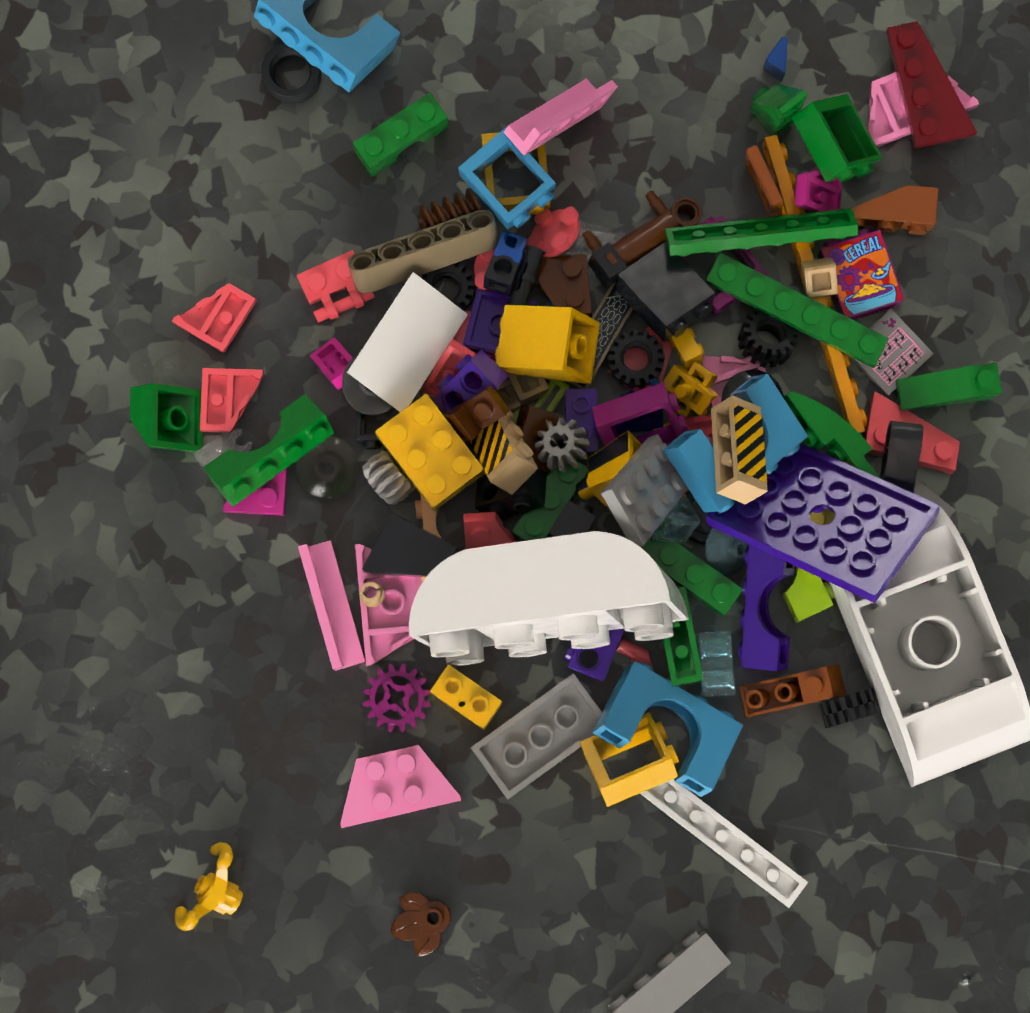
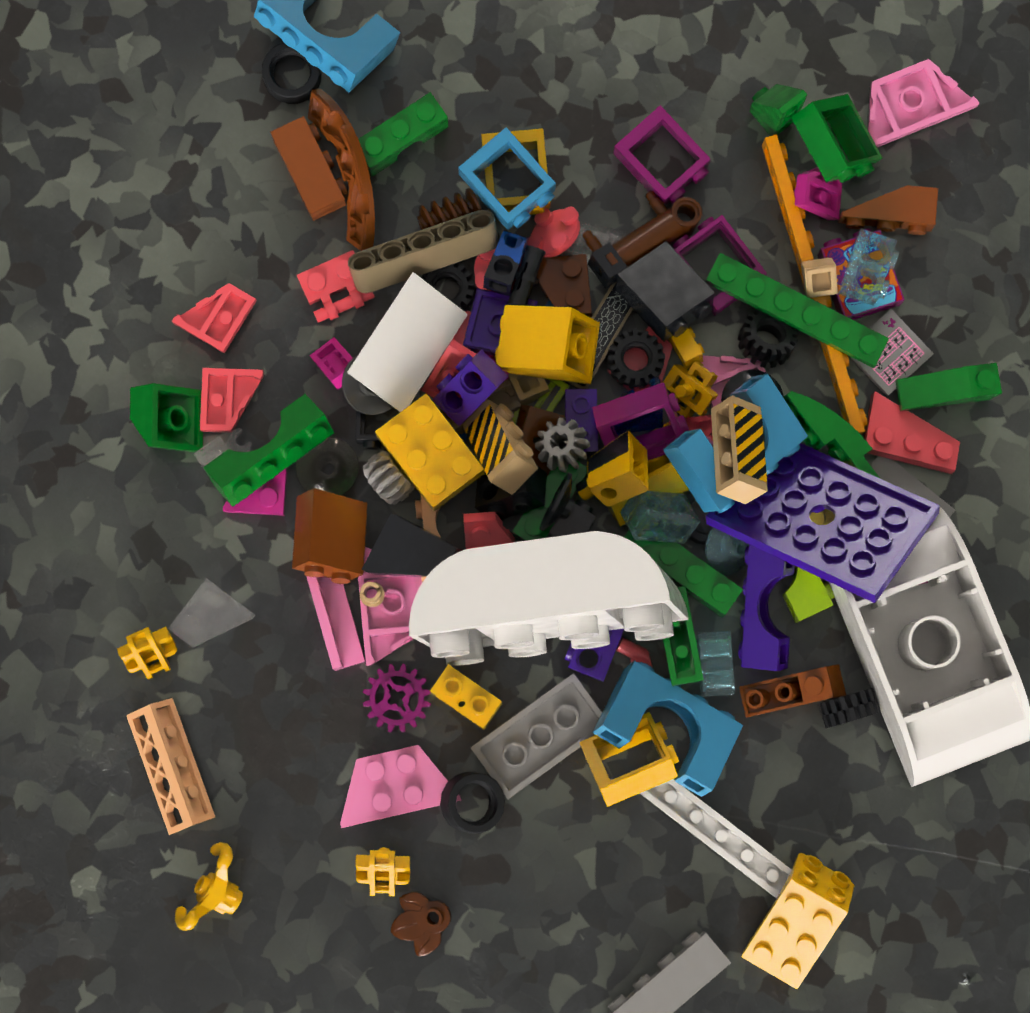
reddish brown slope [443,385,510,441] -> none
bright pink fence [504,78,618,156] -> none
light grey plate [601,434,688,547] -> none
green plate [665,208,858,256] -> none
dark orange plate [745,145,783,217] -> none
blue slope [763,36,788,81] -> none
black beam [879,421,923,494] -> none
dark red wing [886,21,977,149] -> none
none -> yellow piece [117,626,177,680]
none -> light nougat fence [126,698,215,835]
none -> clear wing [168,578,255,648]
none -> dark orange brick [270,116,348,221]
none -> dark orange brick [292,488,367,584]
none -> dark orange tile [308,89,375,251]
none -> yellow piece [355,847,410,896]
none -> black tyre [440,772,505,834]
none -> black dish [539,472,575,531]
none -> magenta window [613,105,711,205]
none -> yellow bracket [741,853,854,989]
none -> clear light blue brick [838,229,899,306]

